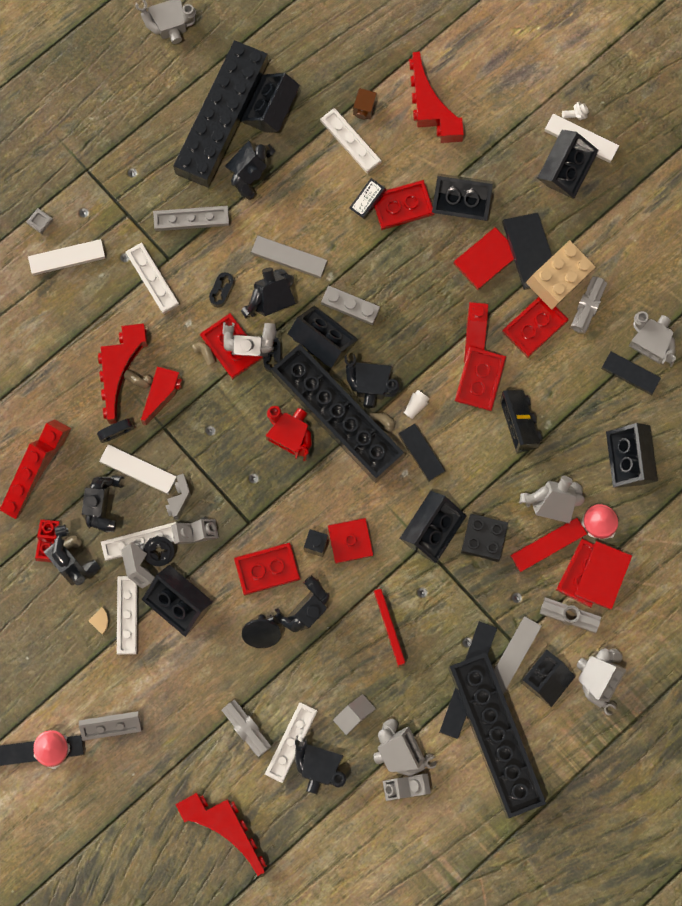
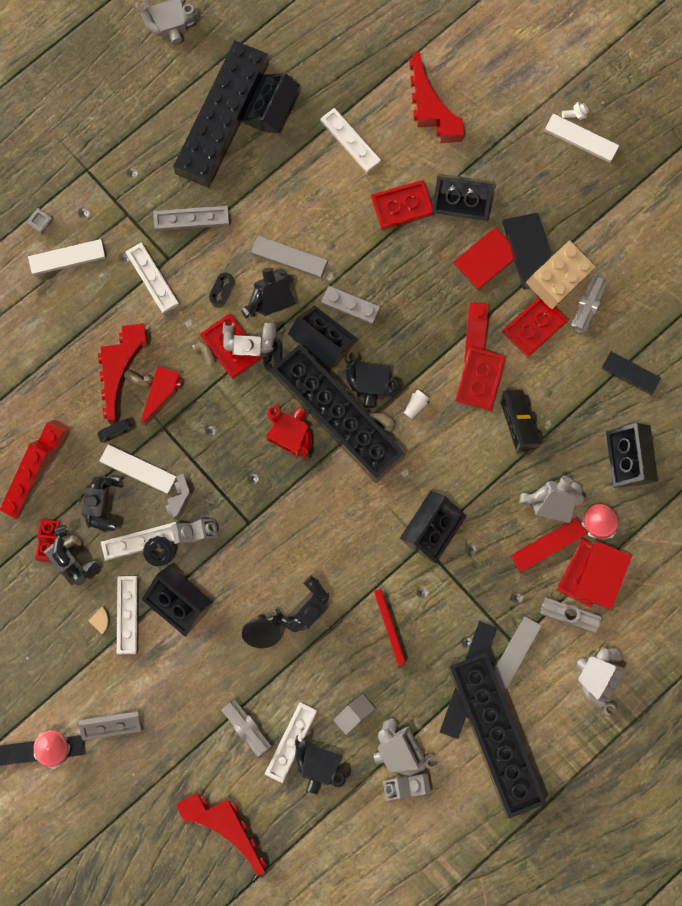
light grey slope [121,542,155,589] -> none
black torso [225,141,276,200] -> none
red tile [234,543,300,596] -> none
black brick [304,529,328,557] -> none
red plate [328,518,373,564] -> none
tile [349,178,387,220] -> none
reddish brown brick [353,88,377,120] -> none
black tile [398,423,445,482] -> none
black brick [461,513,508,562] -> none
black slope [520,650,576,707] -> none
black slope [537,129,599,199] -> none
light grey torso [629,311,676,367] -> none

